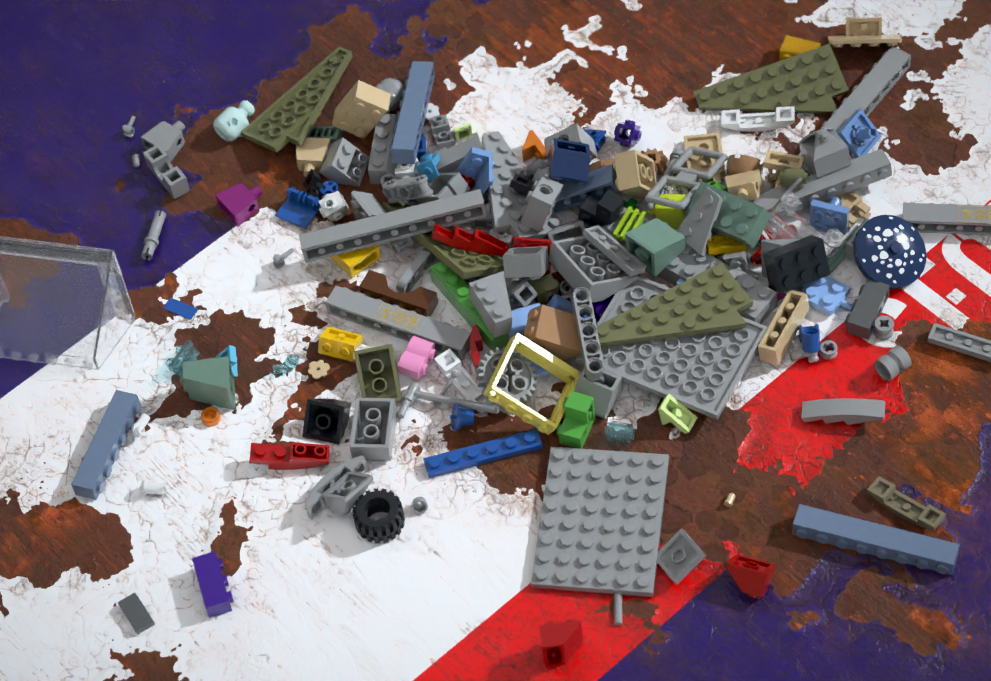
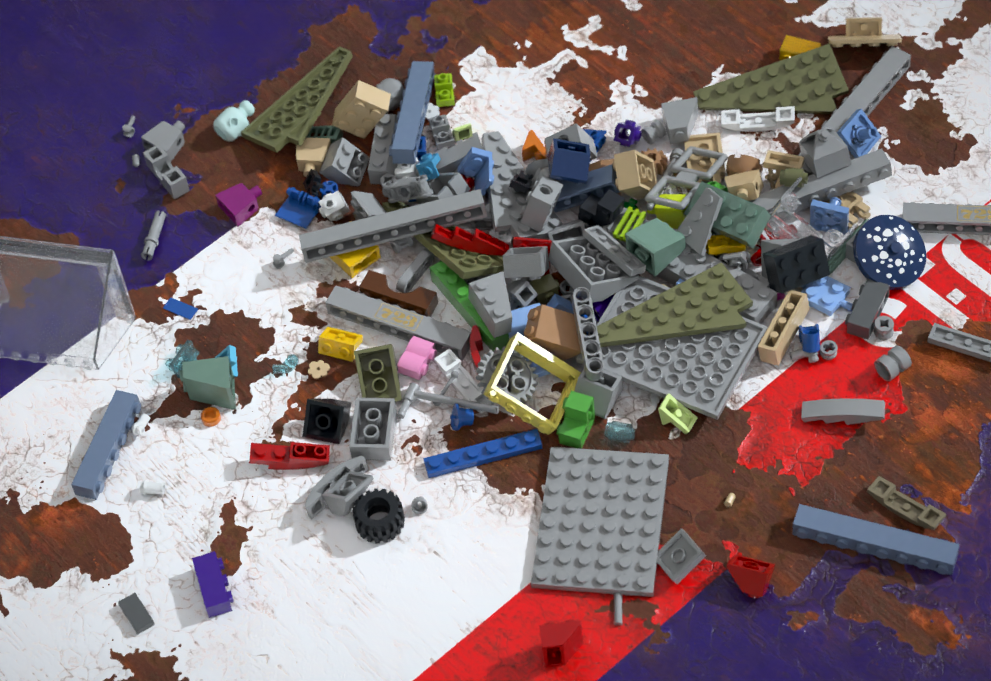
none -> lime slope [434,73,455,107]
none -> light grey wheel [641,120,666,145]
none -> light grey slope [661,97,699,144]

